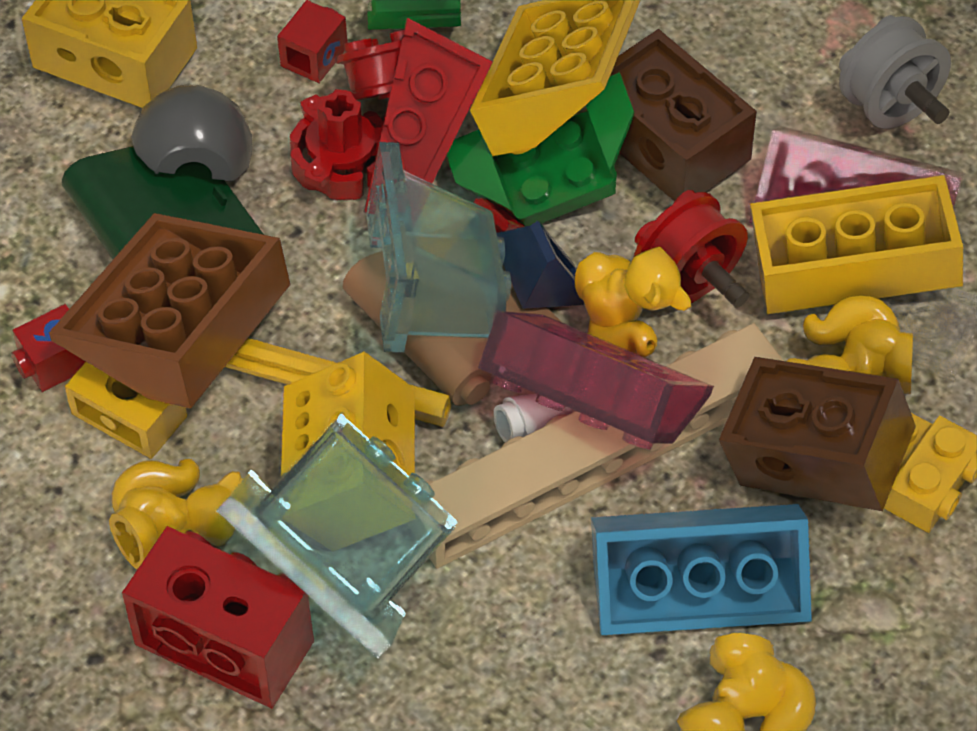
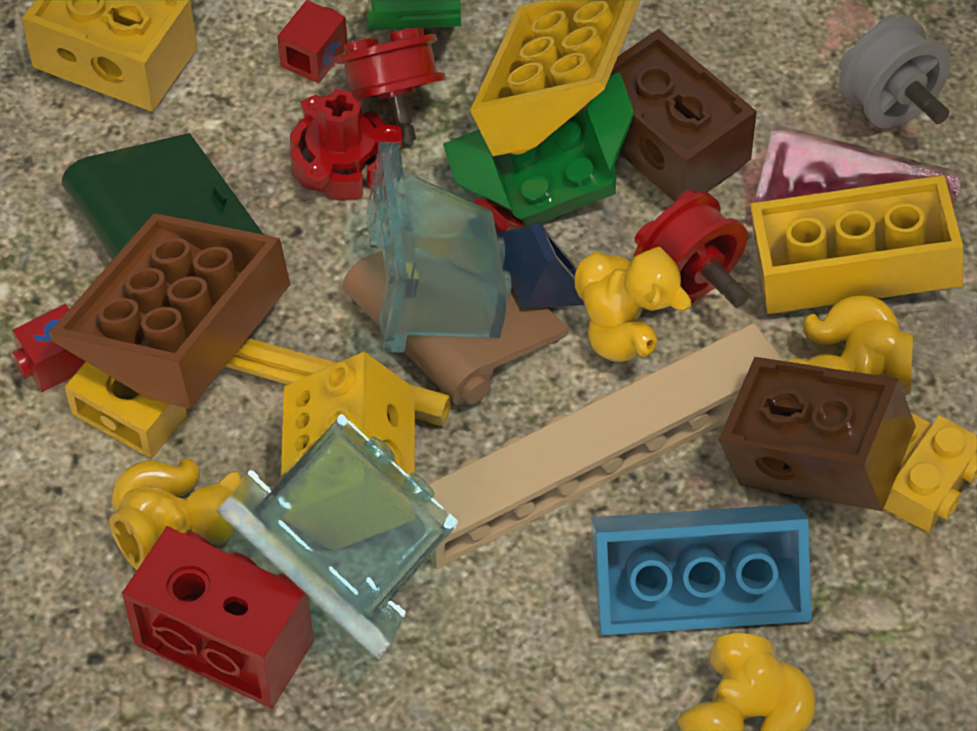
dark grey cylinder [131,85,252,181] -> none
red wing [364,18,493,234] -> none
clear pink slope [478,311,714,449] -> none
white cone [494,390,573,442] -> none

